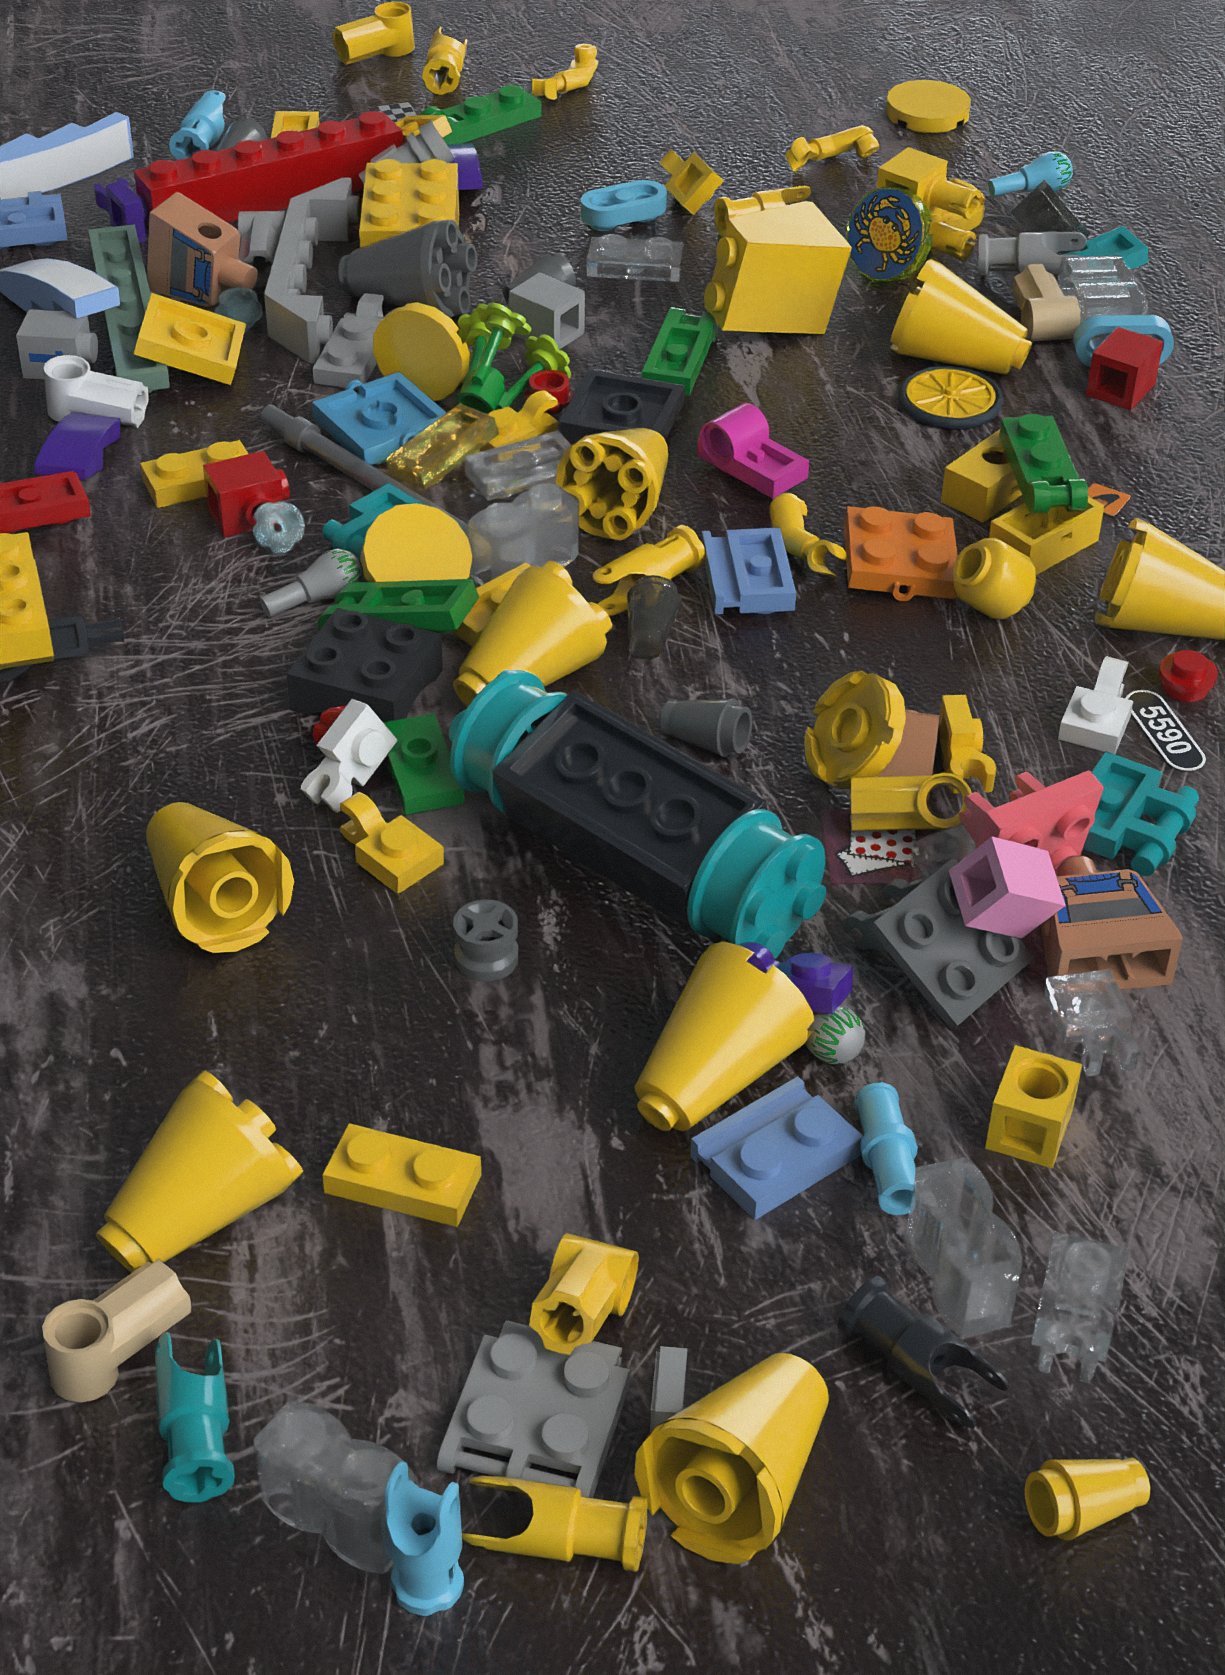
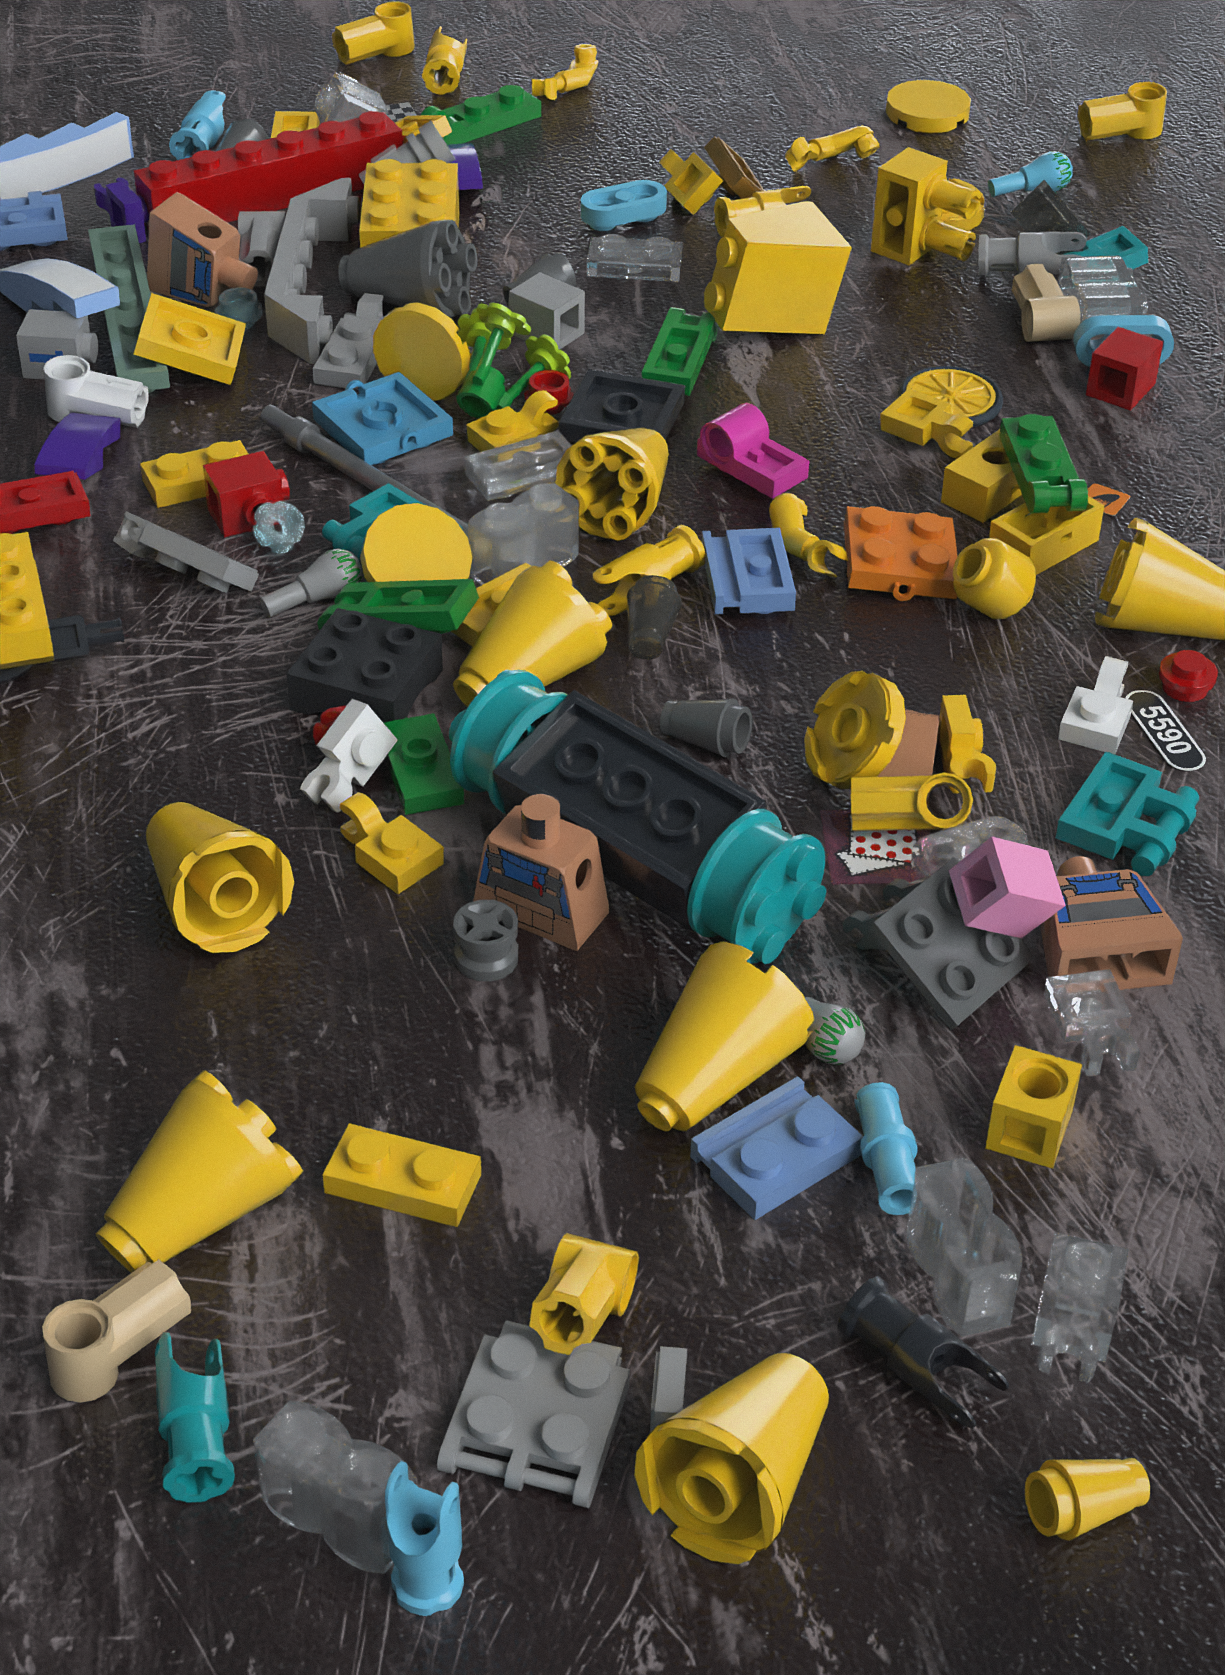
clear yellow plate [386,404,499,490] -> none
yellow piece [462,1476,648,1572] -> none
dark purple plate [739,942,853,1014] -> none
tile [846,187,933,282] -> none
yellow cone [889,259,1032,375] -> none
coral plate [959,770,1104,876] -> none
none -> light grey hinge [113,511,259,593]
none -> clear brick [314,72,389,123]
none -> nougat torso [473,794,609,951]
none -> pearl gold plate [704,136,765,199]
none -> yellow plate [880,388,973,459]
none -> yellow piece [1078,82,1167,141]

